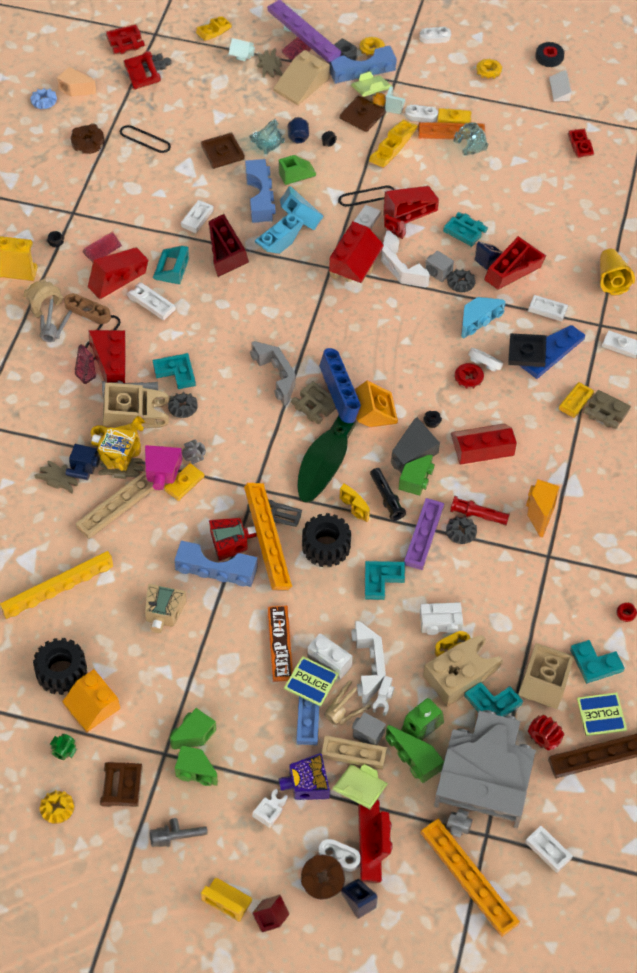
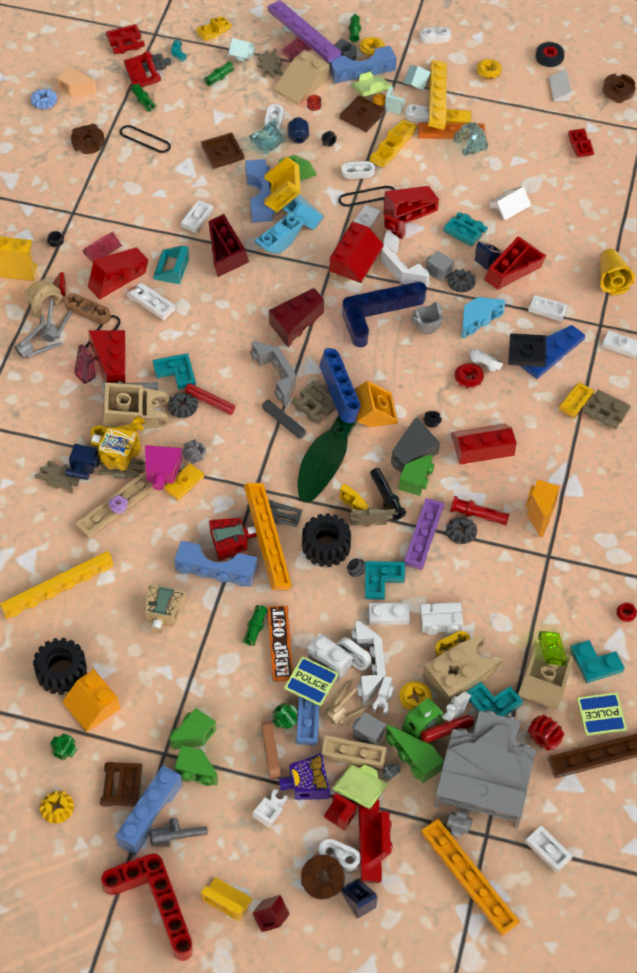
none -> light grey plant [14,322,62,359]
none -> red slope [52,272,66,297]
none -> red beam [101,853,193,961]
none -> lavender plate [109,495,128,514]
none -> medium blue arch [115,766,182,856]
none -> green axle [131,84,155,111]
none -> teal arm [171,40,187,61]
none -> red axle [185,383,236,415]
none -> green pin [204,62,234,87]
none -> green pin [243,605,268,646]
none -> nougat beam [261,721,281,780]
none -> dark grey axle [262,400,306,439]
none -> yellow panel [264,157,301,212]
none -> white plate [265,104,284,132]
none -> dark red wedge [269,288,324,348]
none -> green gear [272,703,298,729]
none -> clear red bush [307,95,321,111]
none -> red panel [324,793,357,831]
none -> white plate [336,637,372,671]
none -> white plate [341,161,375,179]
none -> clear blue beam [342,282,427,348]
none -> dark grey plate [347,558,366,577]
none -> green axle [349,14,361,42]
none -> dark tan piece [350,508,395,527]
none -> white plate [369,603,410,625]
none -> dark grey plate [381,762,401,781]
none -> yellow gear [399,681,432,711]
none -> light aqua panel [403,65,431,90]
none -> light grey cap [411,302,443,334]
none -> red axle [421,715,474,743]
none -> yellow plate [428,60,447,130]
none -> white plate [442,691,471,722]
none -> white panel [488,187,531,220]
none -> clear neon green plate [538,631,568,666]
none -> reddish brown plate [602,74,636,103]

